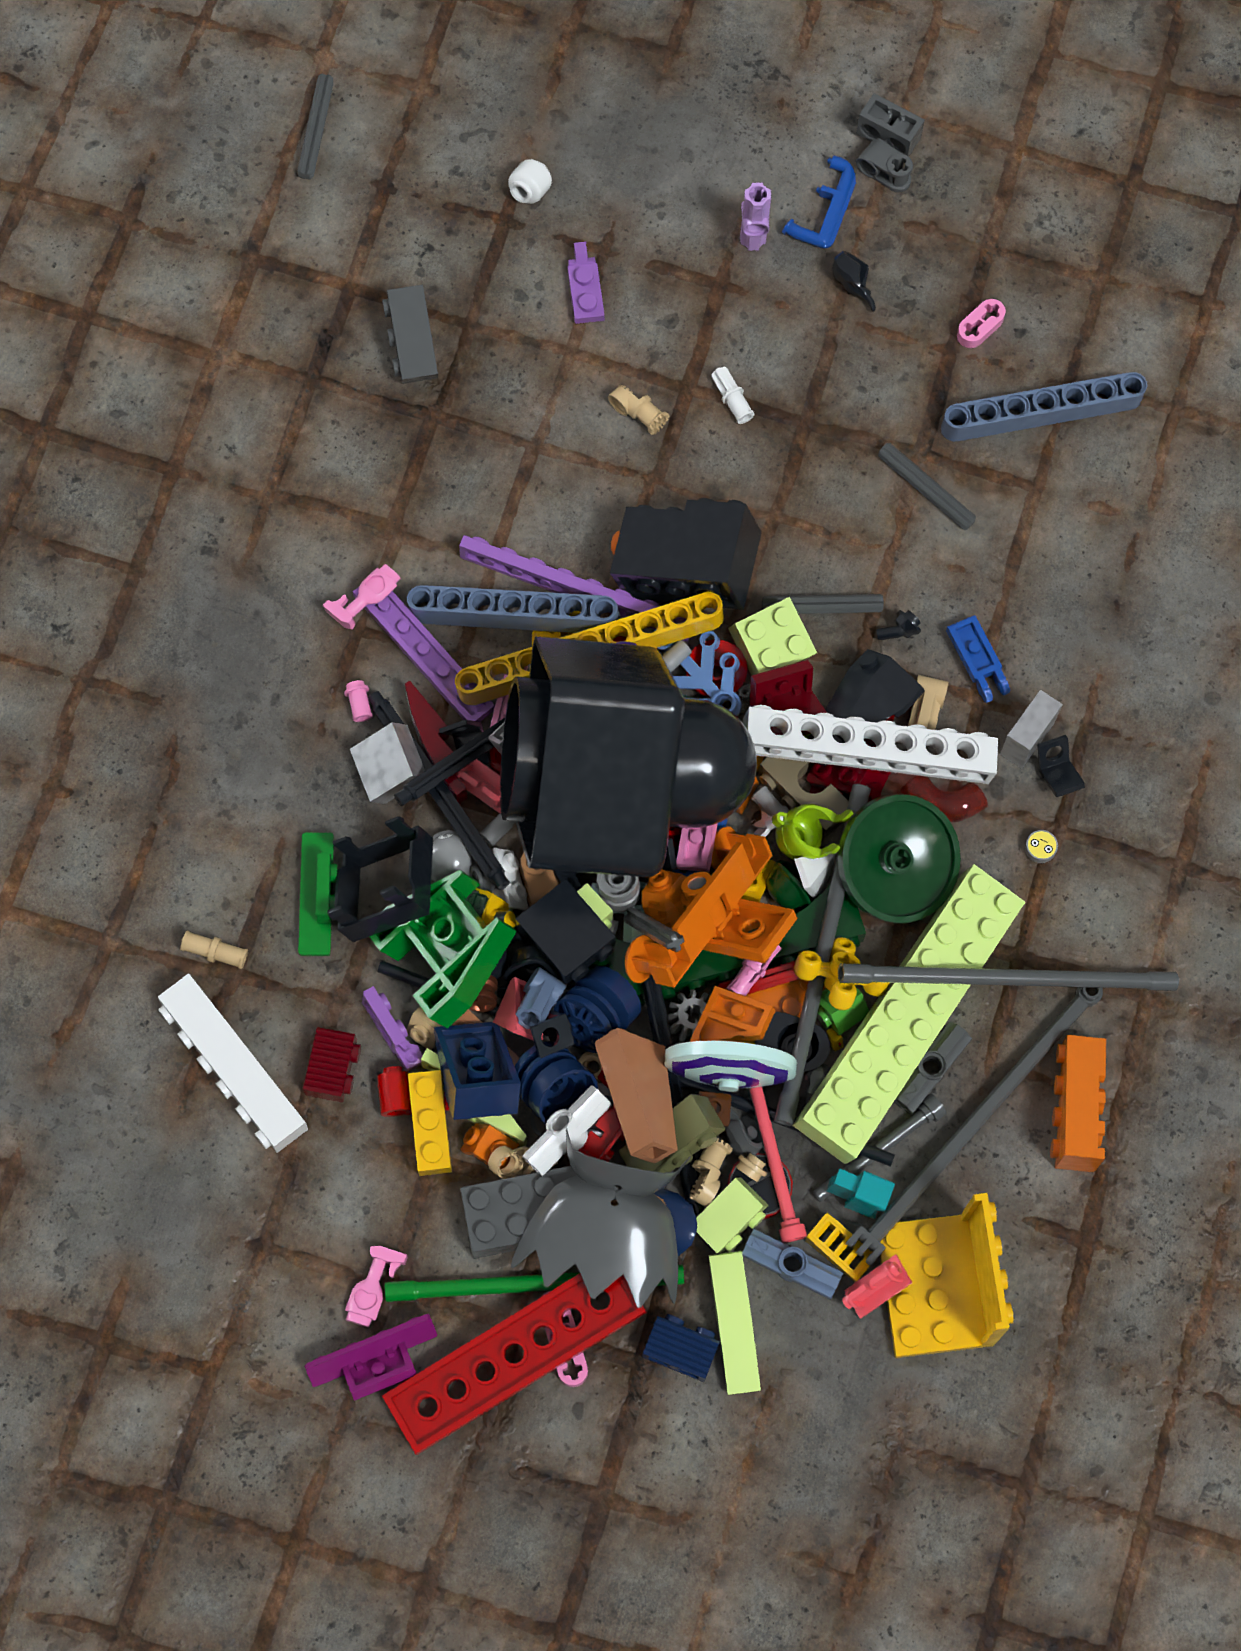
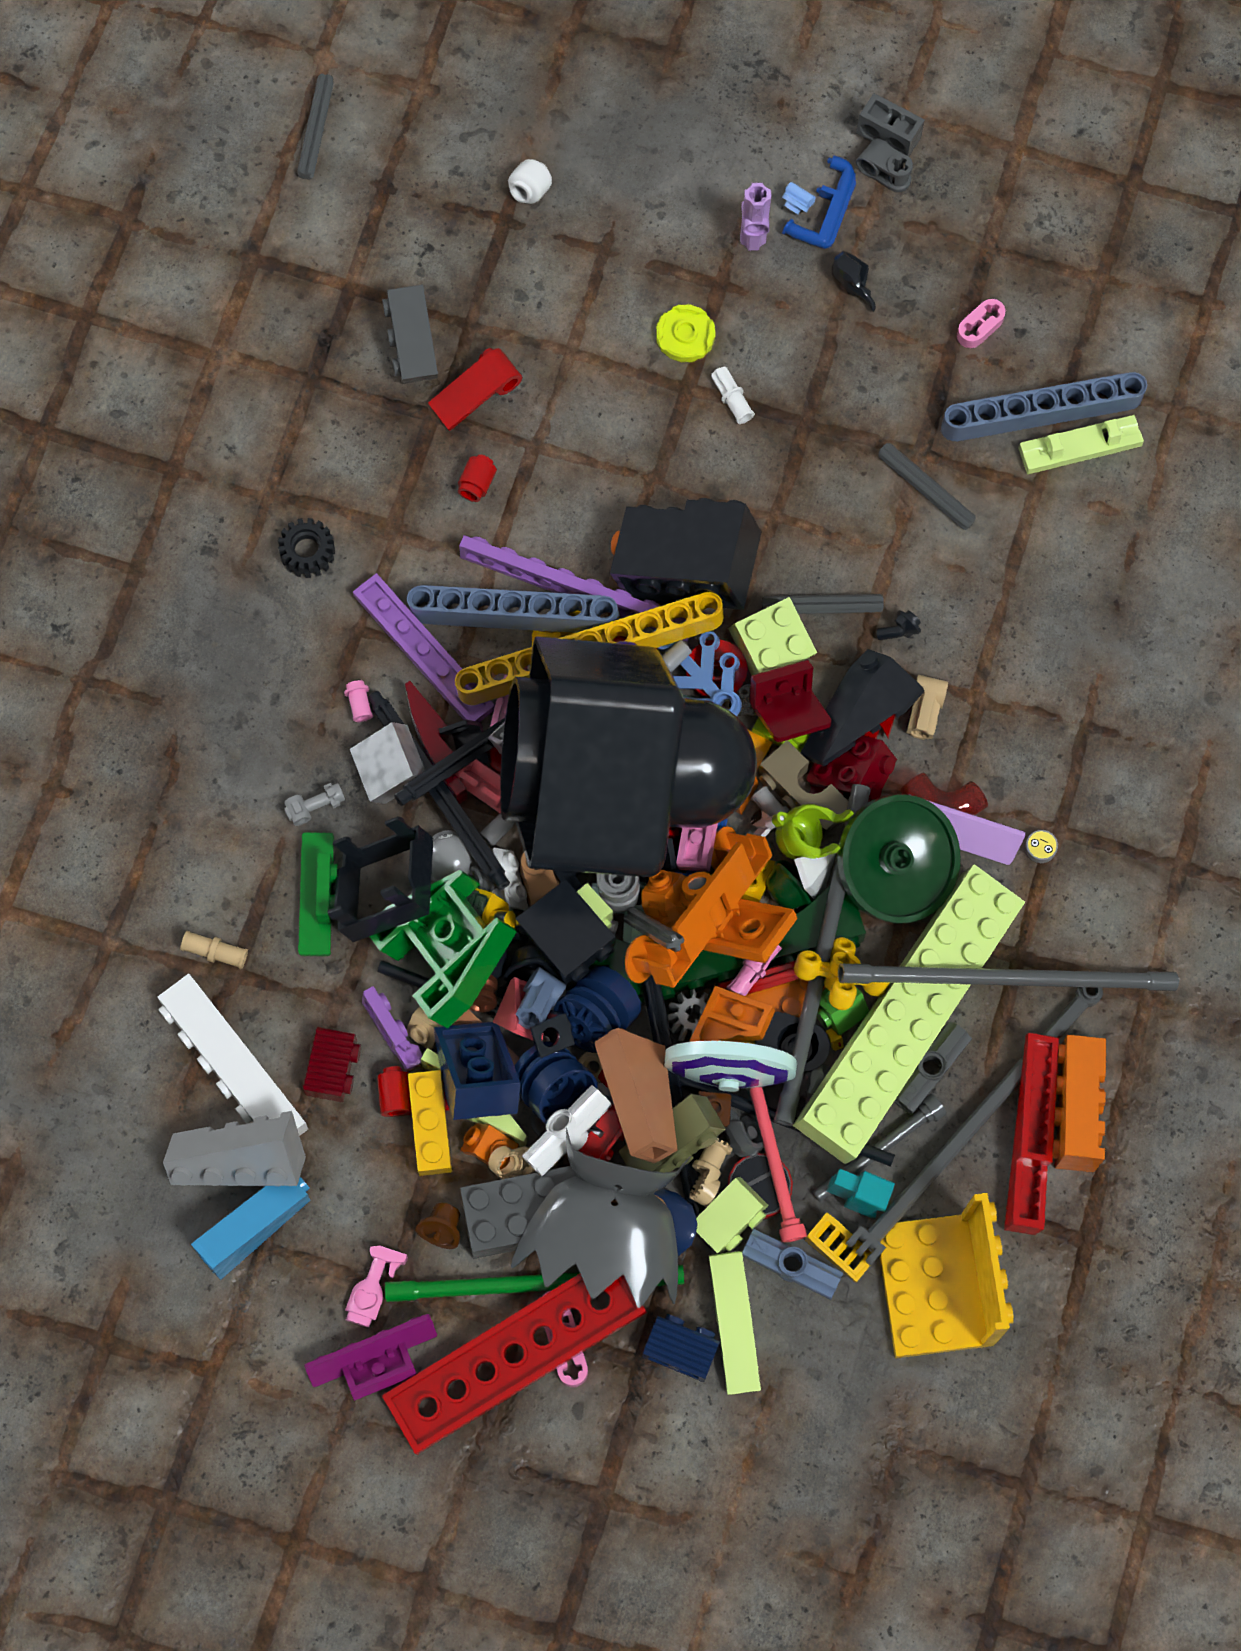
bright pink piece [323,564,401,630] -> none
medium lavender hinge [568,242,605,324] -> none
tan connector [608,385,670,435] -> none
tan plate [736,1153,768,1182] -> none
white brick [743,705,998,784] -> none
coral hinge [842,1254,913,1319] -> none
blue hinge [946,615,1011,703] -> none
flat silver piece [1000,690,1063,769] -> none
black bracket [1037,735,1085,797] -> none
none -> light grey wedge [163,1111,306,1186]
none -> dark azure slope [191,1177,311,1280]
none -> black tyre [278,518,335,578]
none -> light grey bar [284,783,345,826]
none -> reddish brown piece [415,1203,461,1249]
none -> red door [428,348,523,431]
none -> red brick [458,454,497,502]
none -> neon yellow tile [656,305,715,362]
none -> light blue plate [782,182,816,214]
none -> lavender slope [927,800,1025,865]
none -> red slope [1004,1033,1059,1235]
none -> yellowish green hinge [1018,415,1144,475]

